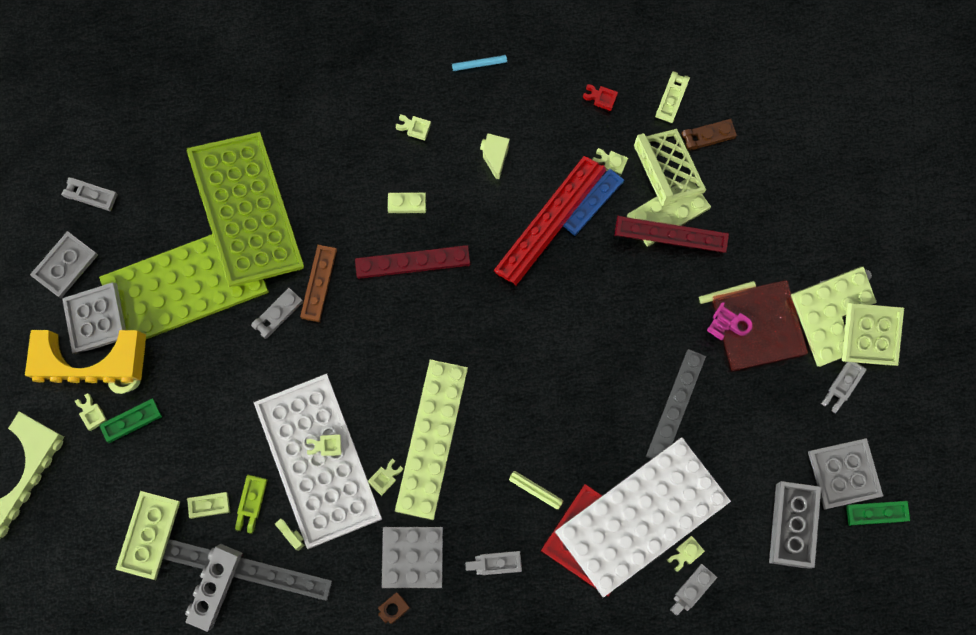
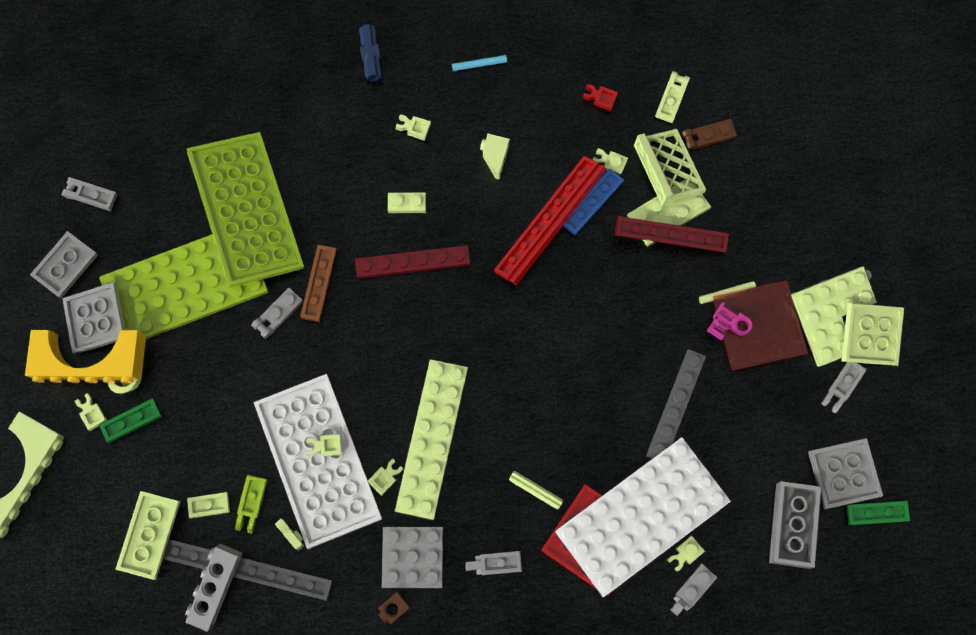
none -> dark blue piece [359,24,382,82]

